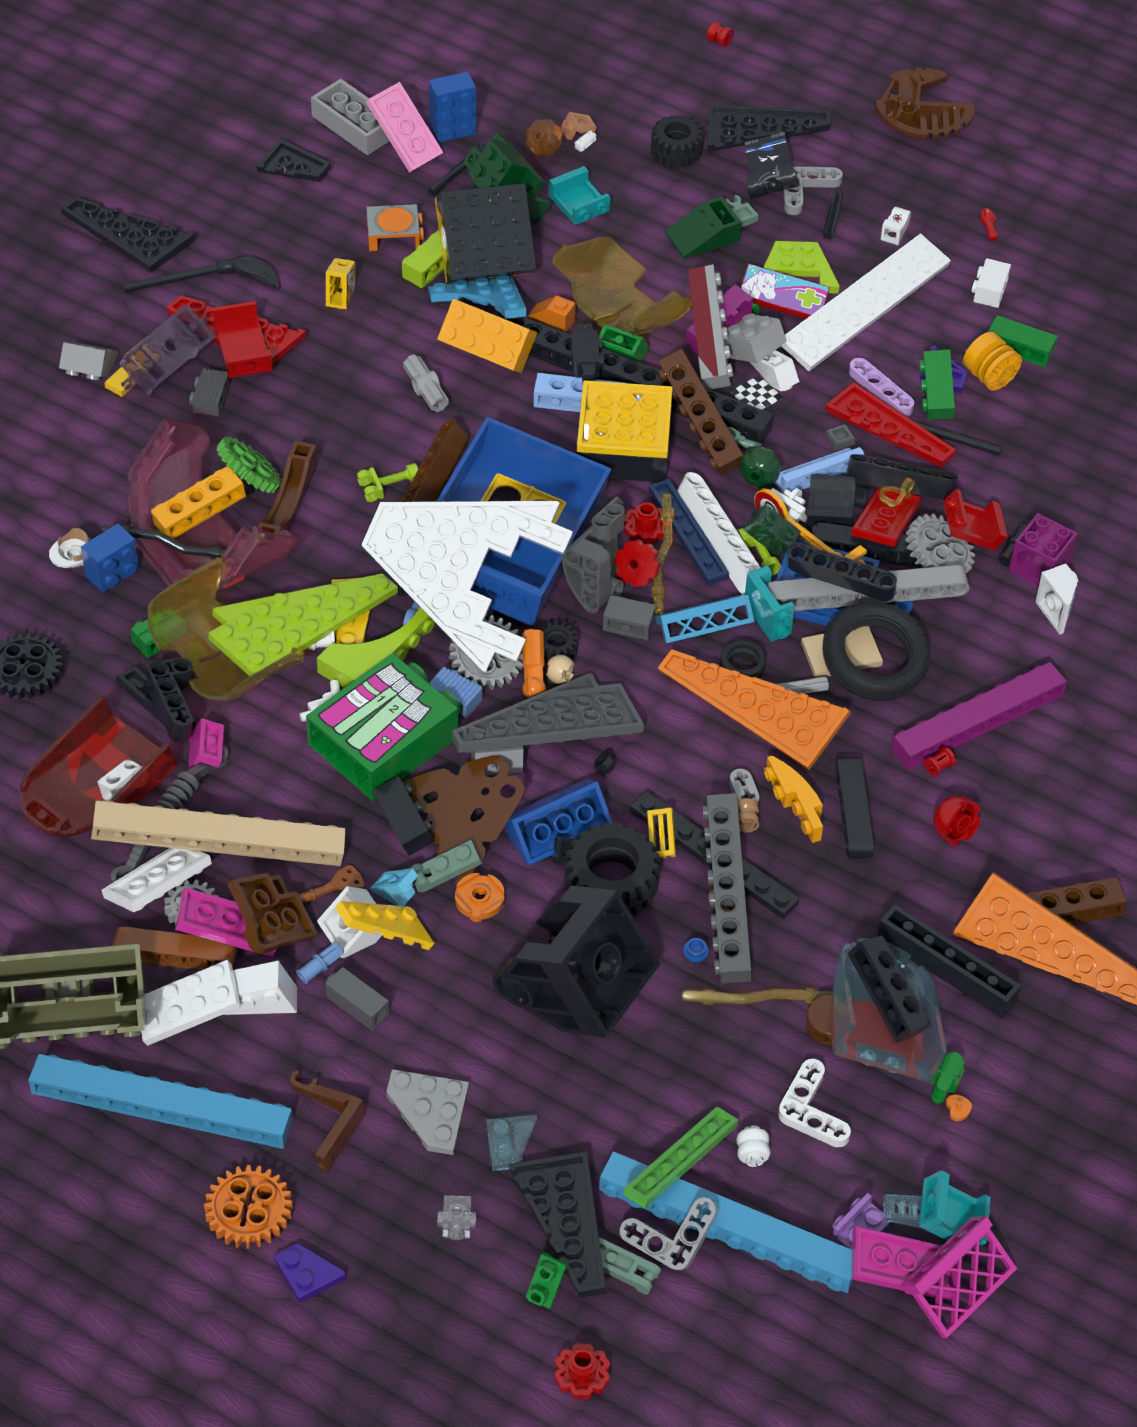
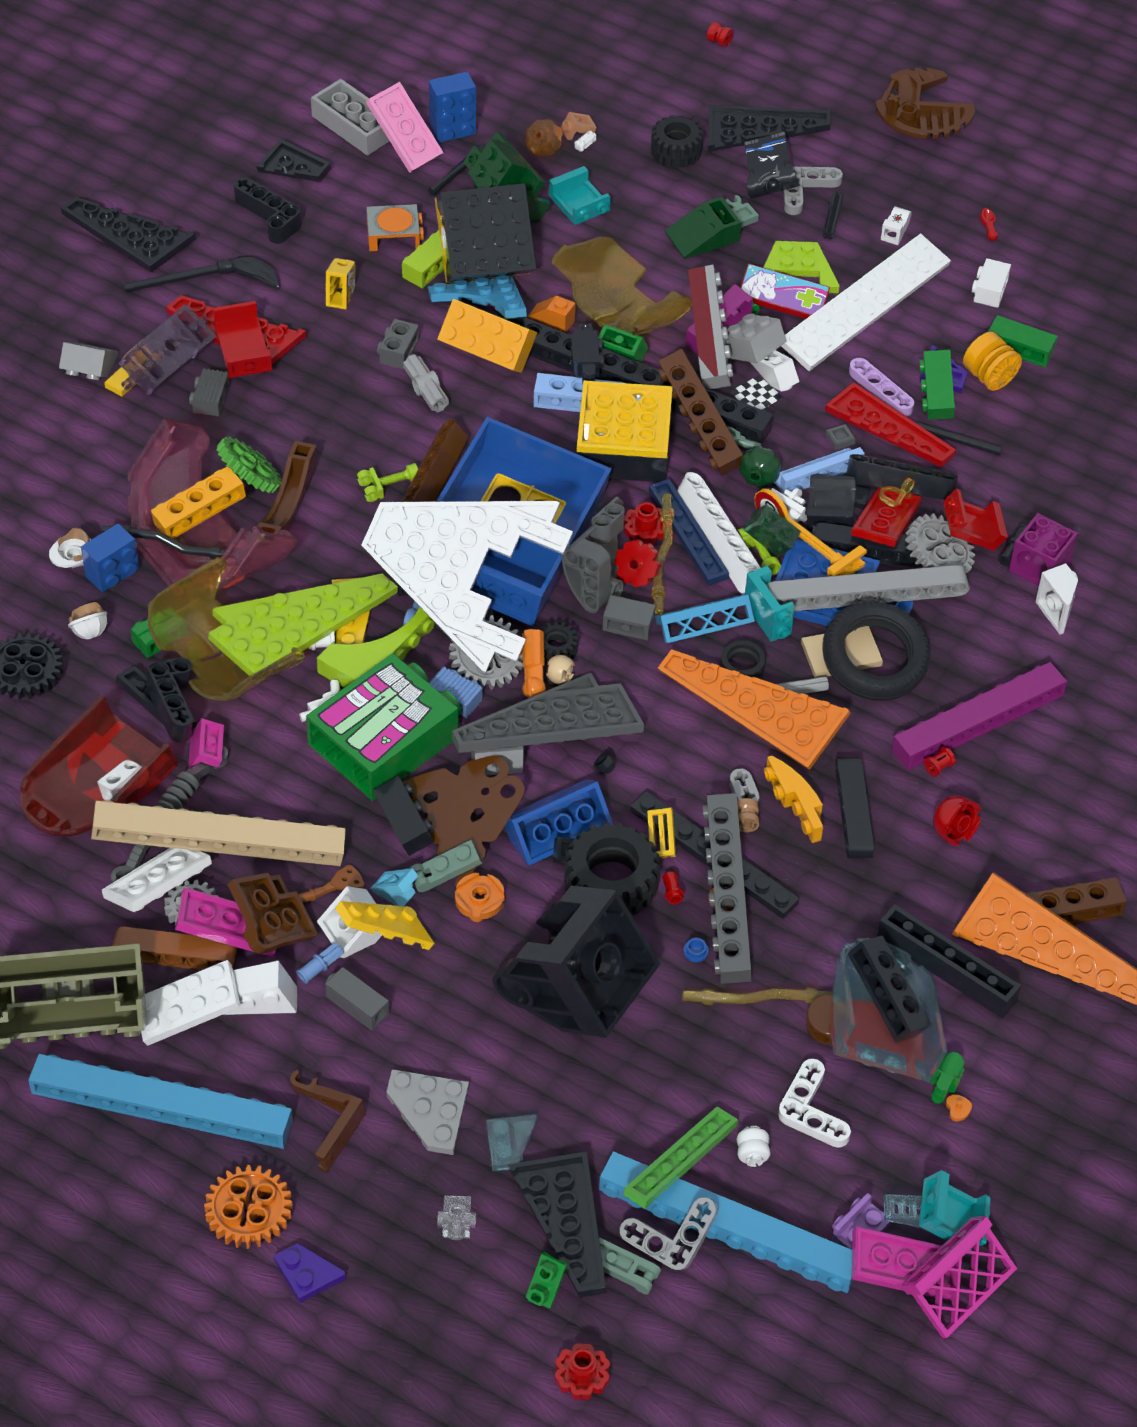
black beam [787,543,897,601] -> none
none -> white piece [68,602,107,639]
none -> black beam [234,177,301,244]
none -> dark grey brick [377,319,419,369]
none -> red pin [662,872,684,905]

